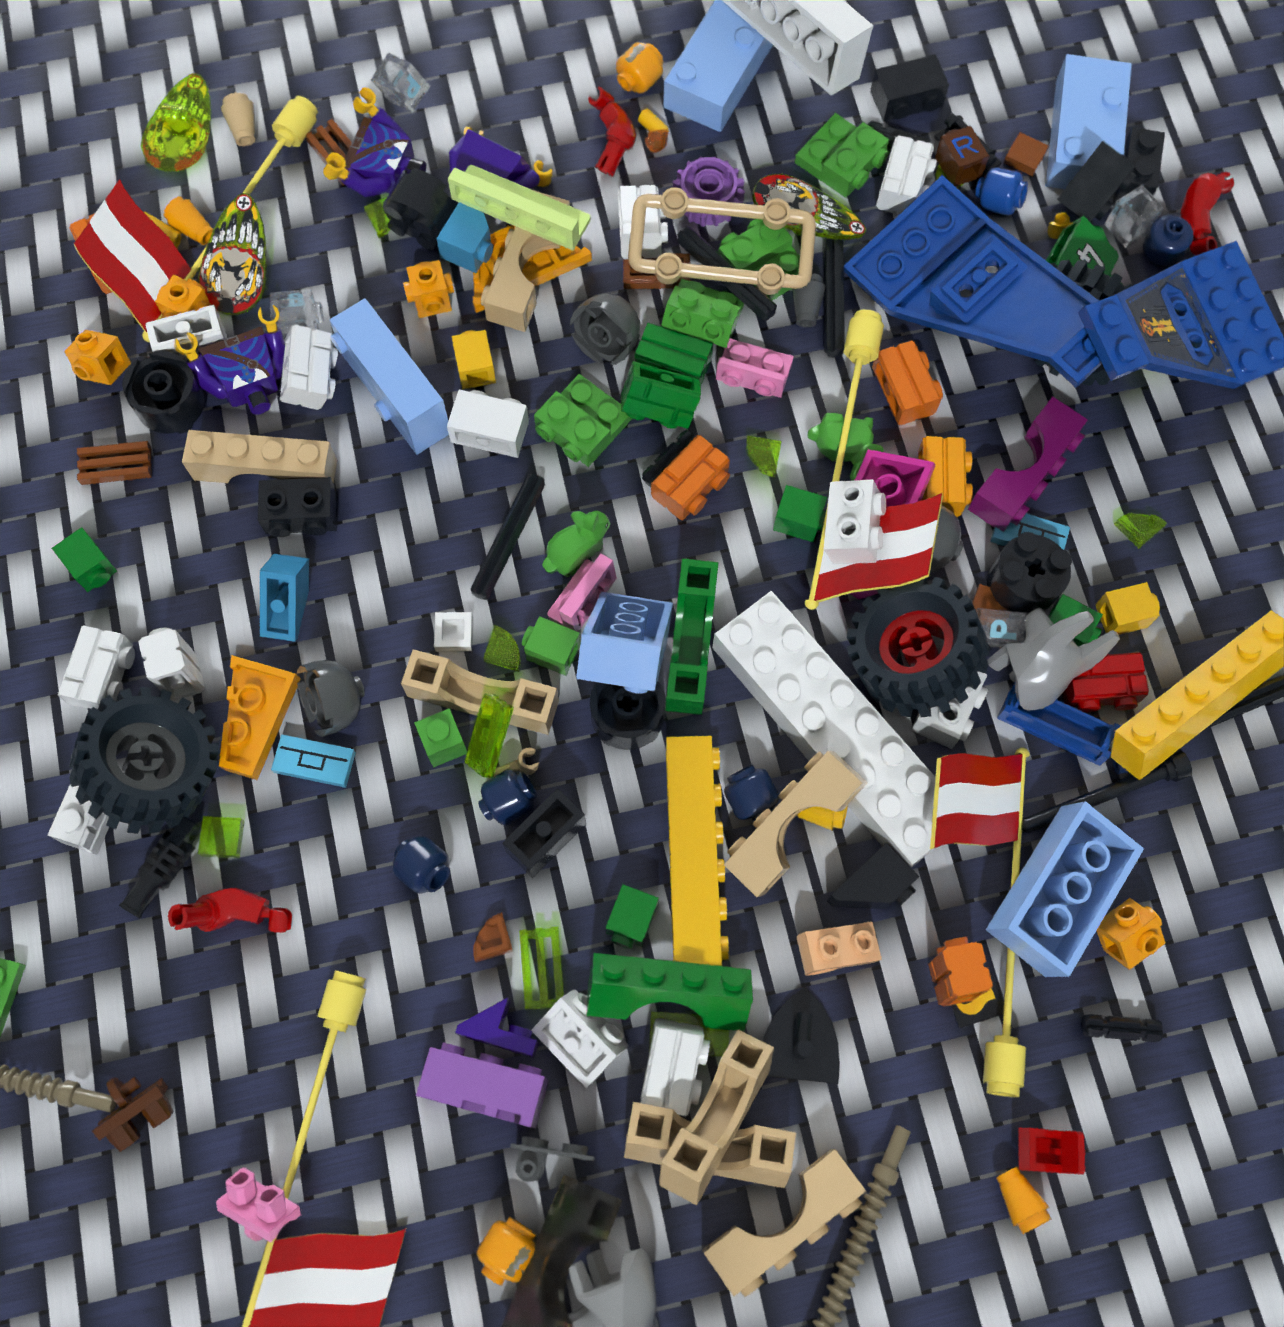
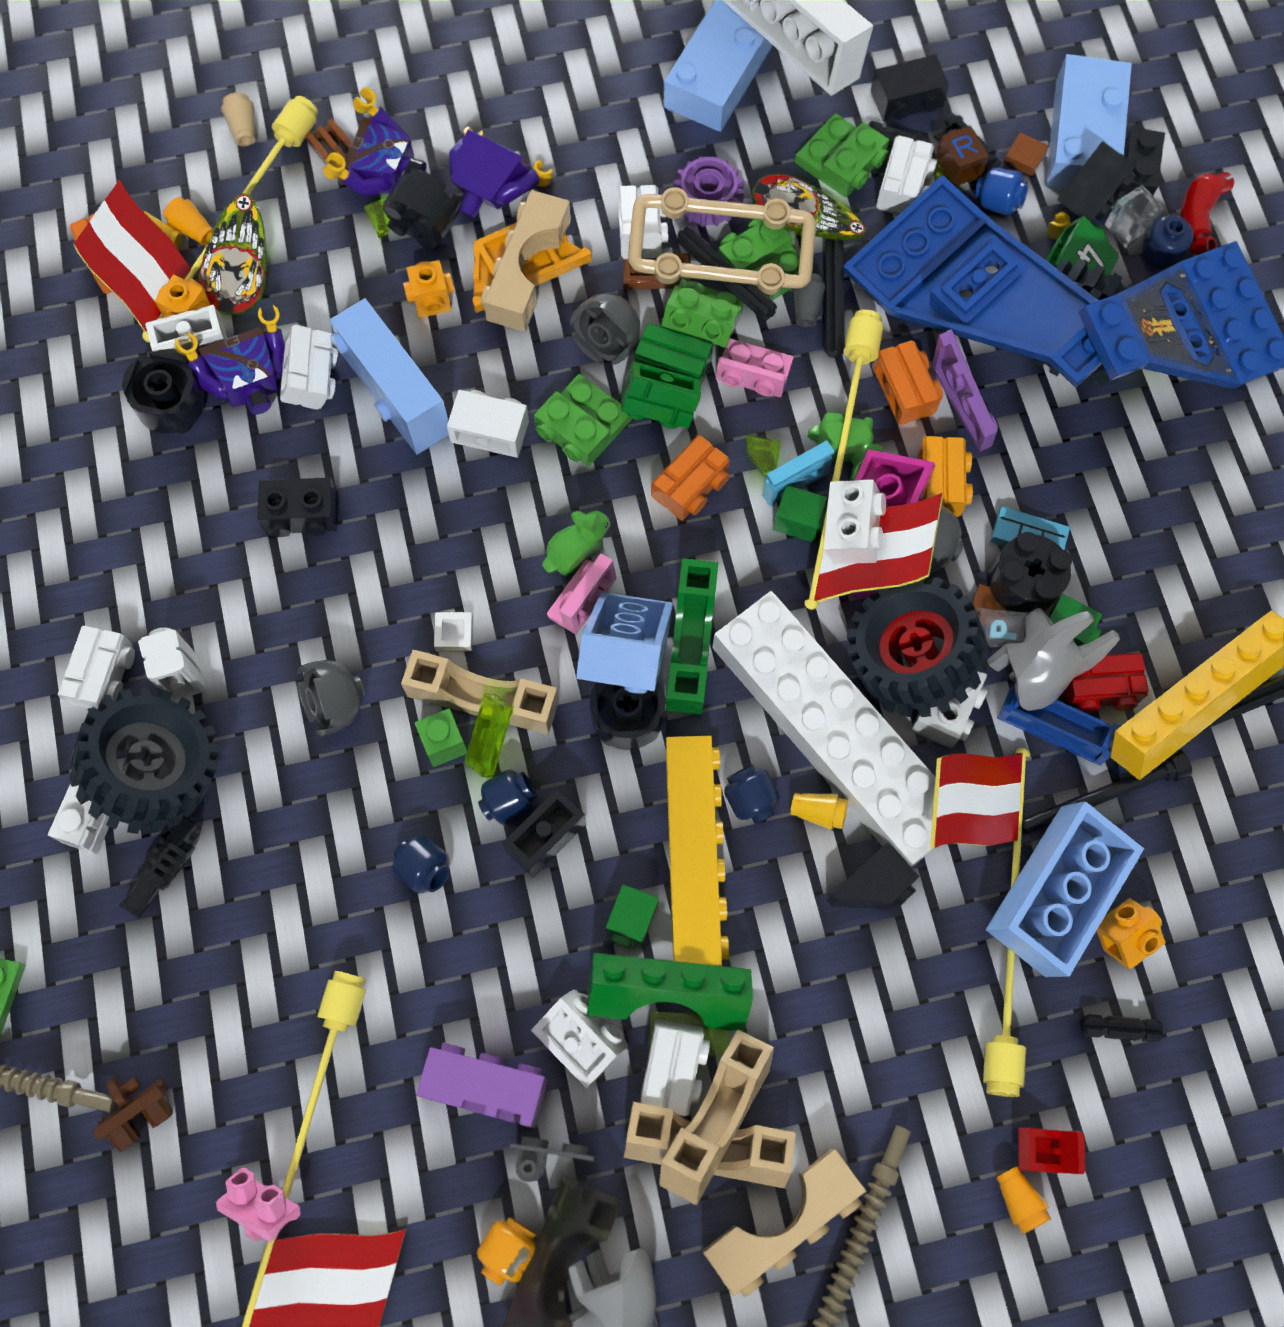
green brick [51,527,118,592] -> none
light orange brick [64,329,131,385] -> none
dark orange tile [77,441,152,485] -> none
clear neon green shield [141,73,211,172] -> none
red arm [168,888,292,933] -> none
tan arch [182,430,337,484] -> none
clear neon green tile [198,816,245,858] -> none
light orange wing [219,655,301,780] -> none
dark azure slope [260,554,309,642] -> none
clear brick [270,289,324,340] -> none
medium azure tile [271,734,356,788] -> none
clear brick [371,53,430,113] -> none
dark azure slope [436,202,493,273] -> none
yellowish green panel [448,165,591,251] -> none
yellow brick [451,330,496,390] -> none
dark purple slope [455,998,539,1059] -> none
black axle [471,473,545,600] -> none
dark orange tile [473,912,513,963] -> none
clear neon green tile [483,625,521,672] -> none
tan hand [487,748,539,780] -> none
clear neon green tile [519,926,564,1010] -> none
bright green brick [522,616,581,676] -> none
red arm [588,86,636,177] -> none
light orange head [616,42,663,94] -> none
arm [638,108,669,153] -> none
black axle [642,430,696,487] -> none
tan arch [724,751,868,897] -> none
black shield [763,987,840,1084] -> none
light nougat plate [796,921,882,976] -> none
orange brick [928,937,993,1007] -> none
black sticker [951,972,1004,1028] -> none
magenta arch [968,397,1088,532] -> none
yellow brick [1095,582,1160,635] -> none
clear neon green tile [1114,513,1168,549] -> none
none -> medium azure plate [762,440,835,506]
none -> medium lavender wing [931,329,998,452]

